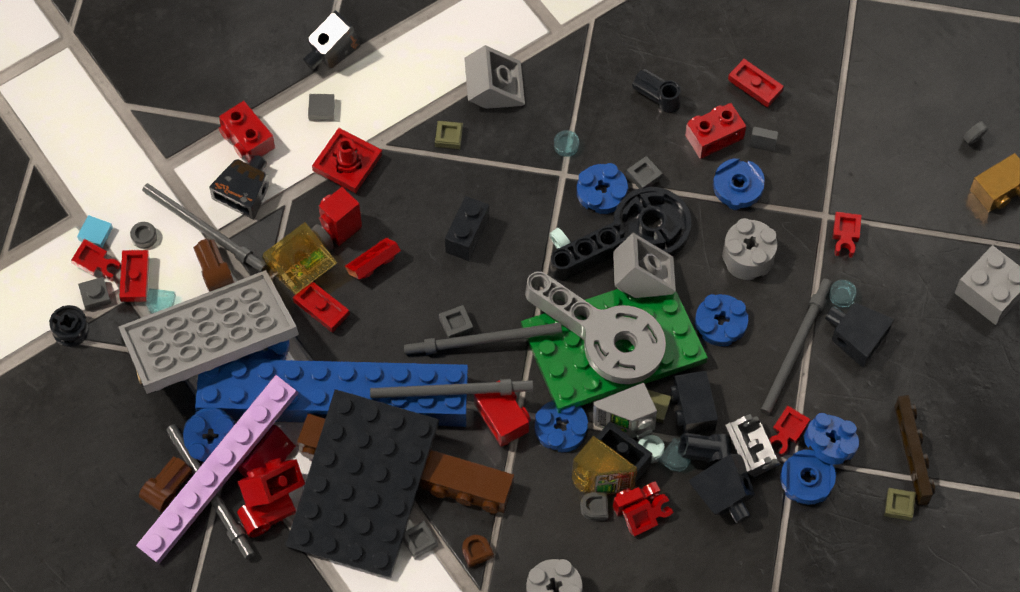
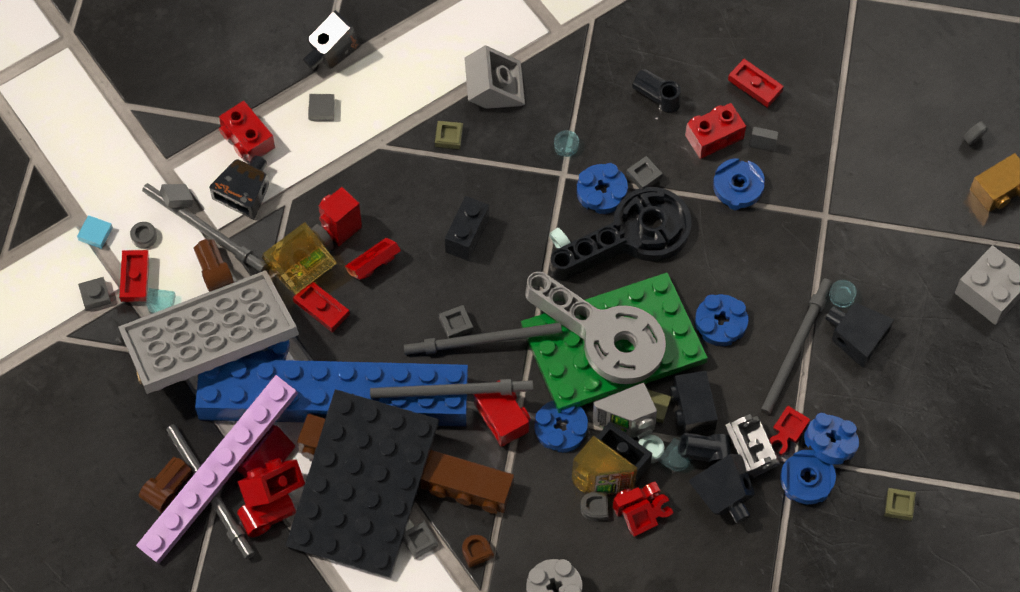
black wheel [49,305,89,347] -> none
red plate [71,239,121,281] -> none
blue plate [183,408,236,462] -> none
red plate [312,128,383,193] -> none
light grey slope [613,233,676,298] -> none
light grey brick [722,218,777,280] -> none
red plate [832,212,862,258] -> none
dark brown plate [894,395,935,506] -> none
none -> dark grey tile [160,184,194,208]

